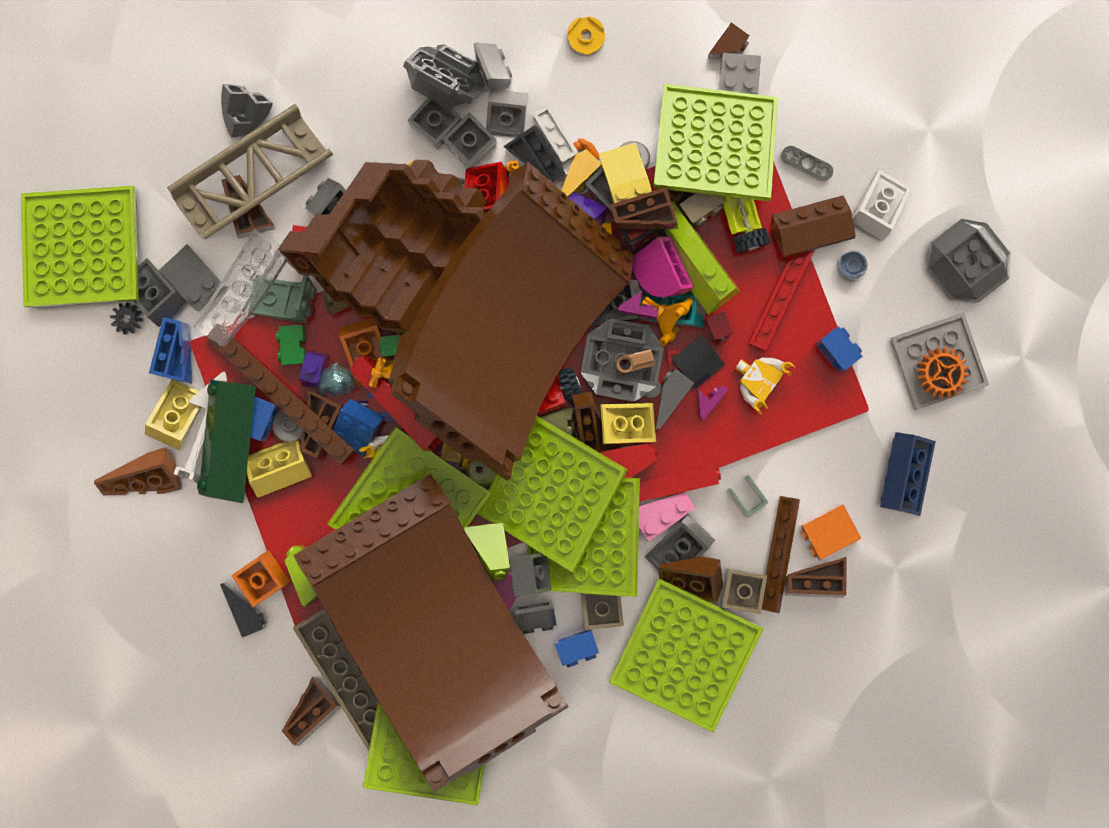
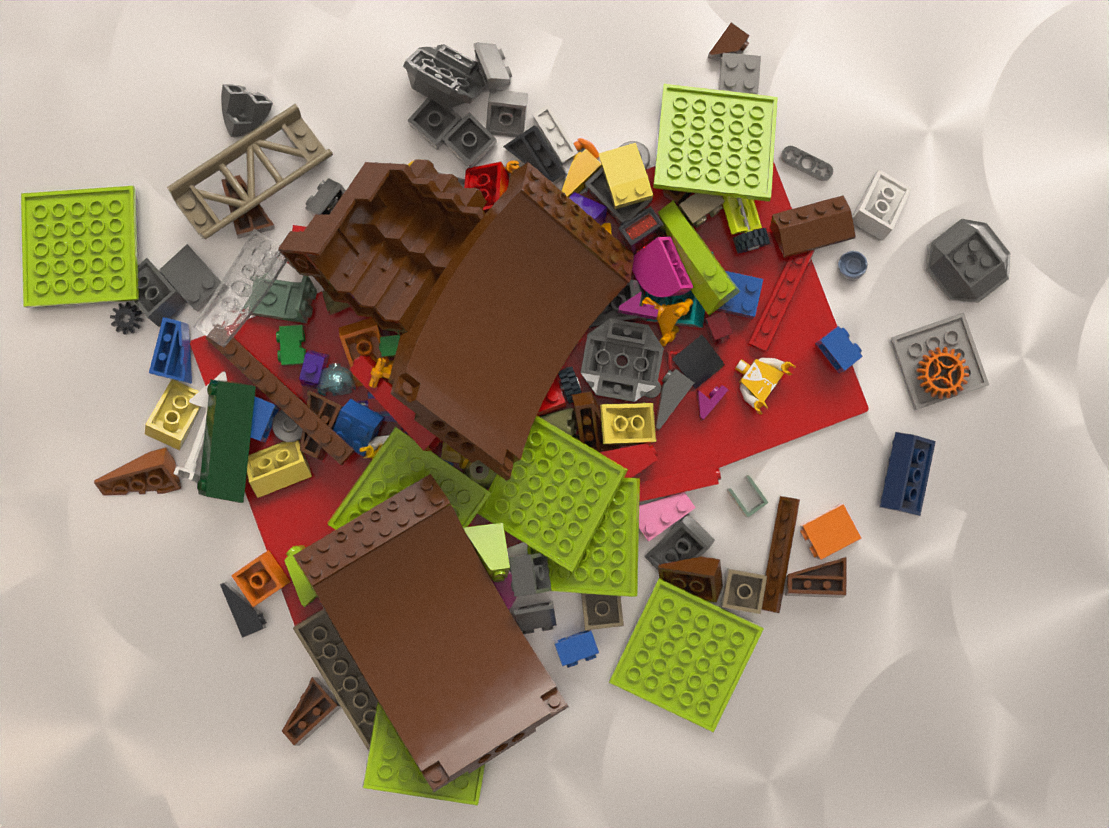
yellow plate [567,16,605,56] -> none
reddish brown wedge [610,187,679,229] -> none
medium nougat piece [615,349,655,374] -> none
none -> blue brick [716,271,763,319]

